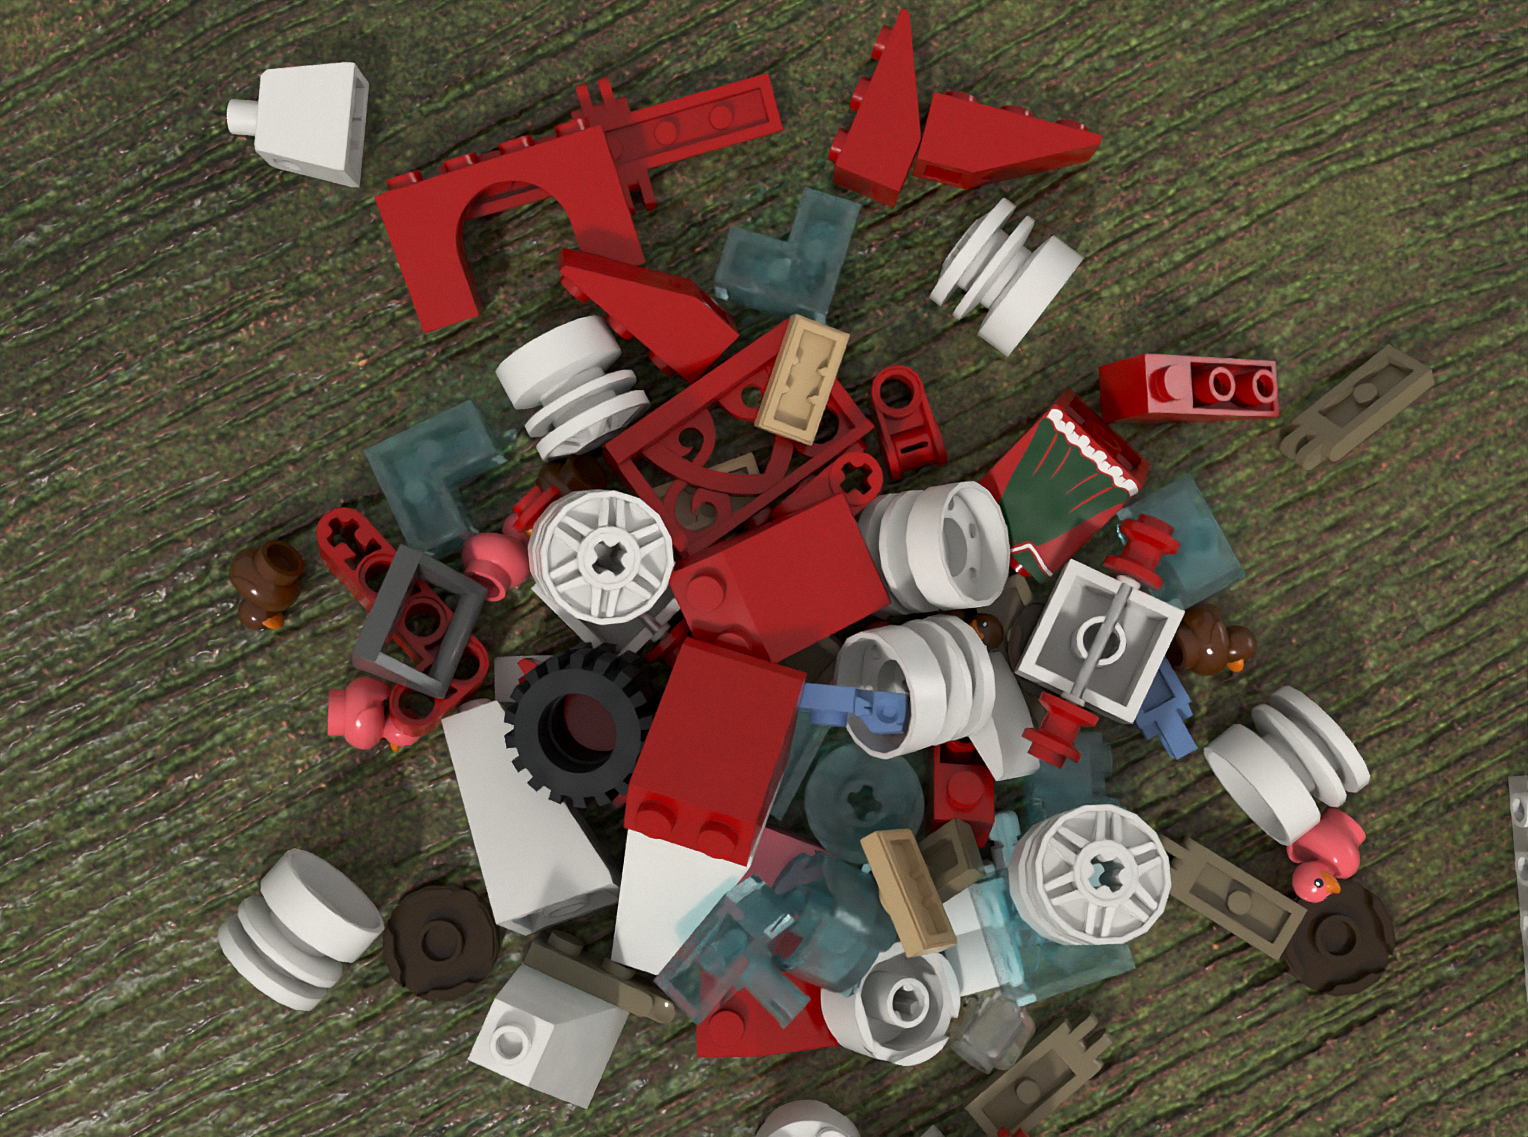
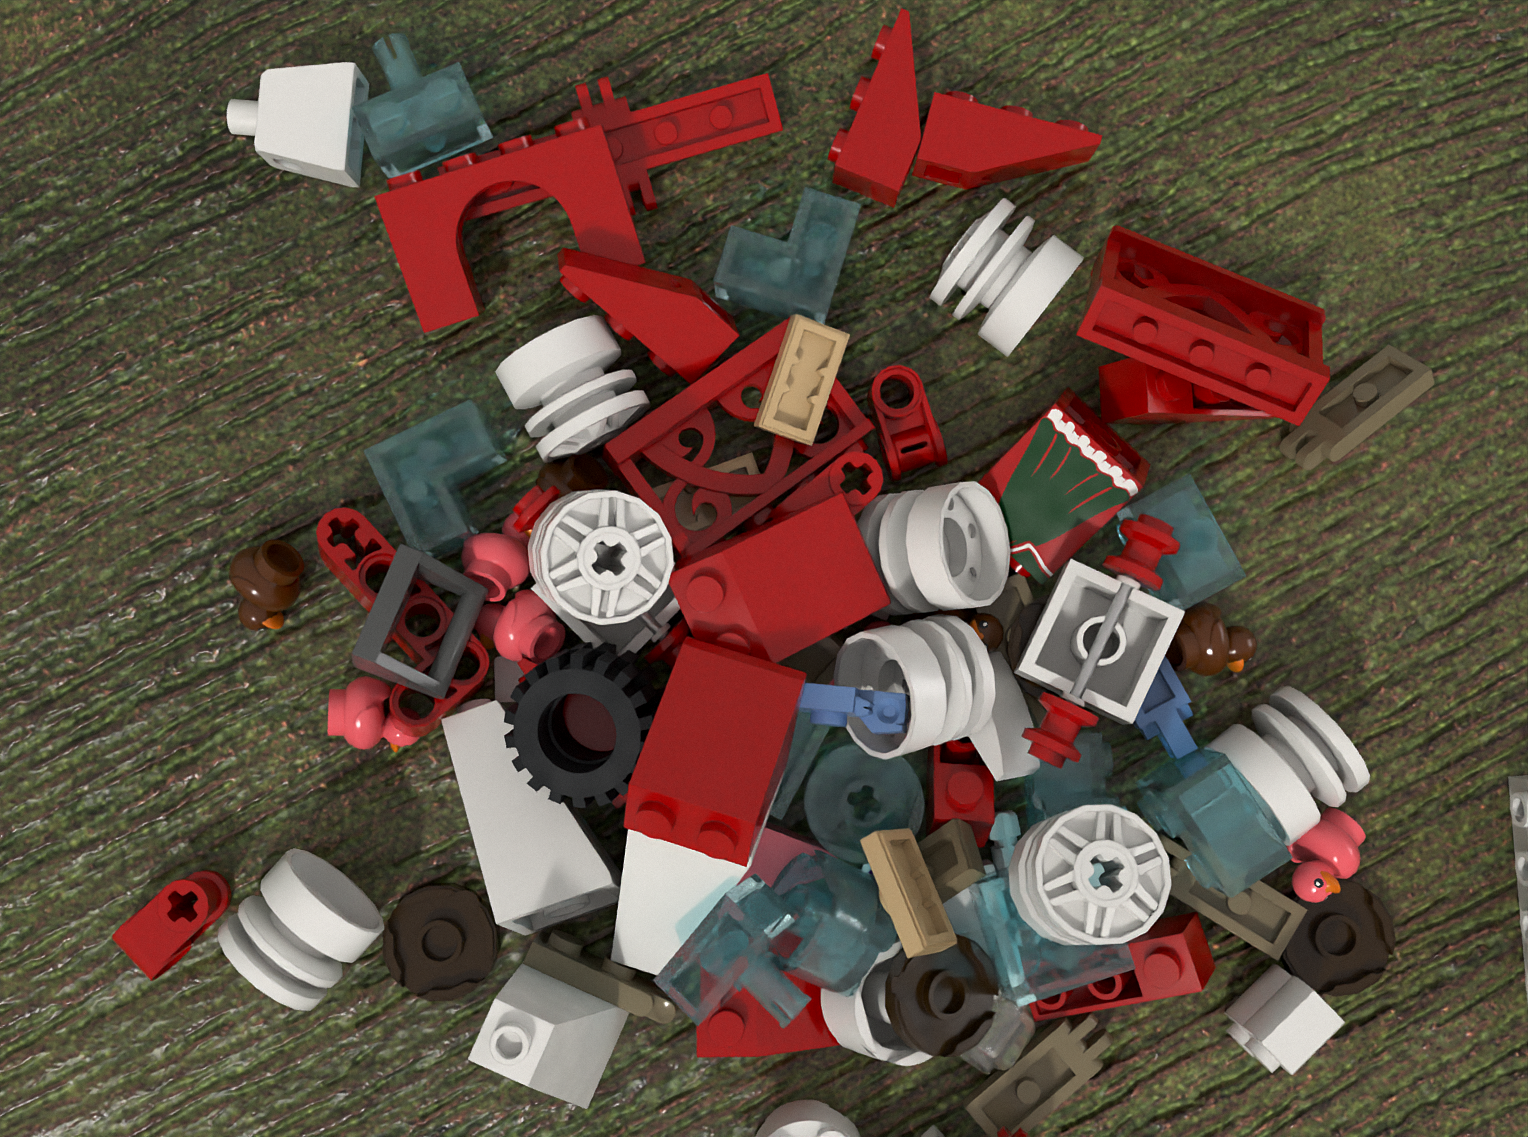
none -> red piece [112,870,232,981]
none -> clear light blue brick [352,33,493,179]
none -> coral animal [474,589,565,664]
none -> dark brown tile [885,933,999,1057]
none -> red slope [1021,912,1216,1022]
none -> red fence [1076,225,1330,426]
none -> clear light blue brick [1135,747,1293,898]
none -> white brick [1224,964,1345,1075]

